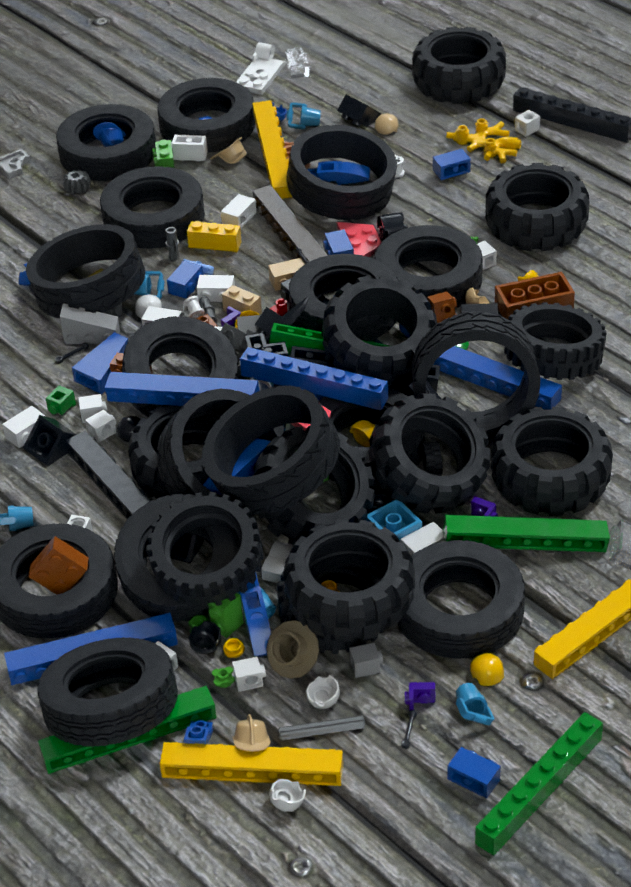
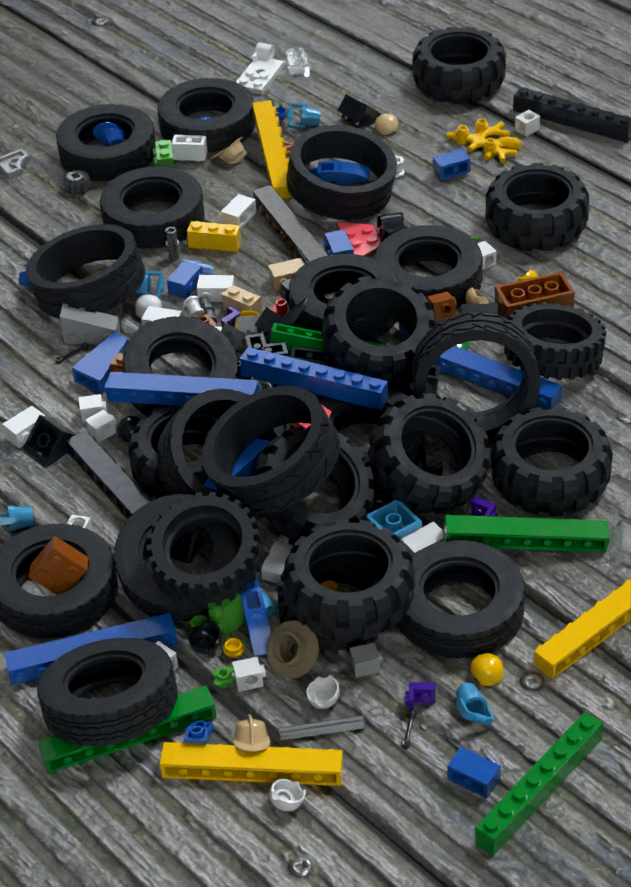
green brick [46,385,76,415] -> none
yellow hair [350,420,375,447] -> none

